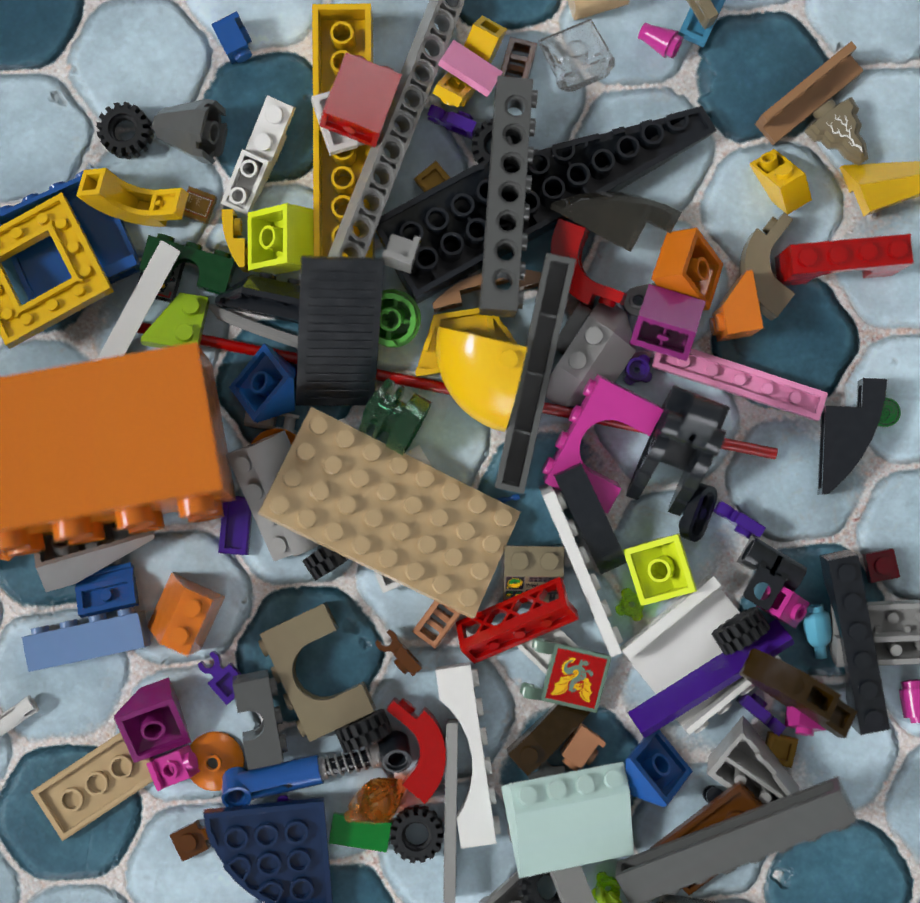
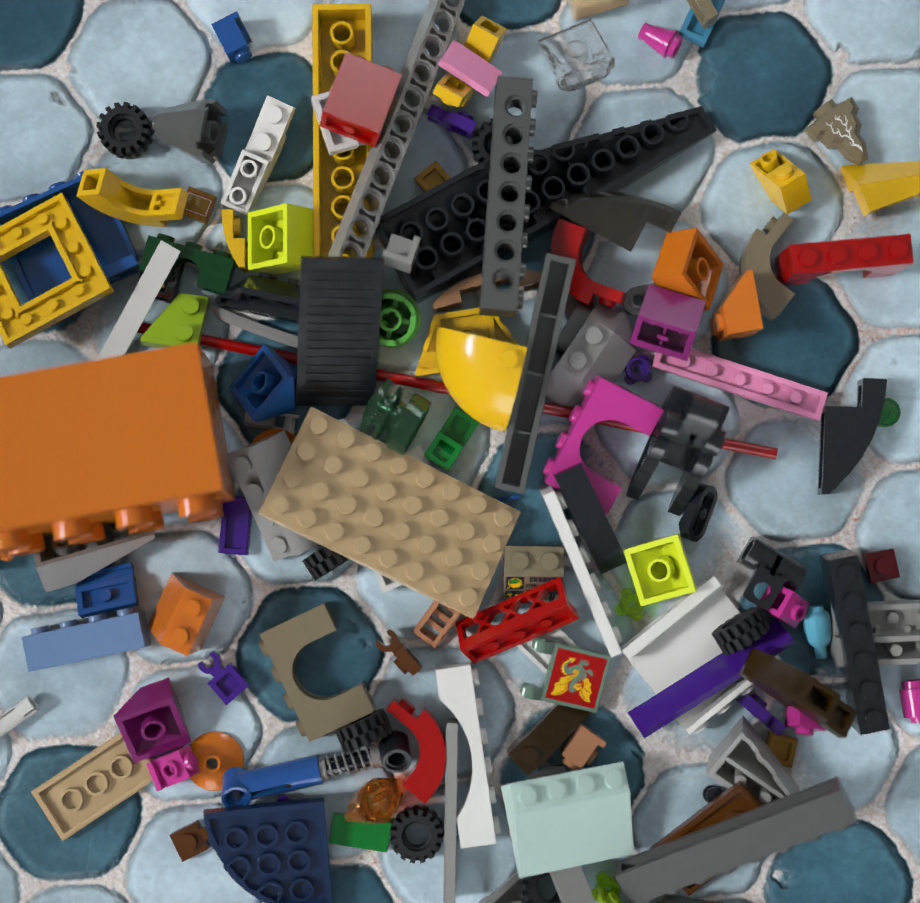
dark grey arch [232,669,288,770] -> none
slope [501,37,538,79] -> none
blue slope [625,730,693,807] -> none
dark purple plate [713,501,766,539] -> none
medium nougat fence [755,41,864,146] -> none
none -> green slope [424,406,479,471]

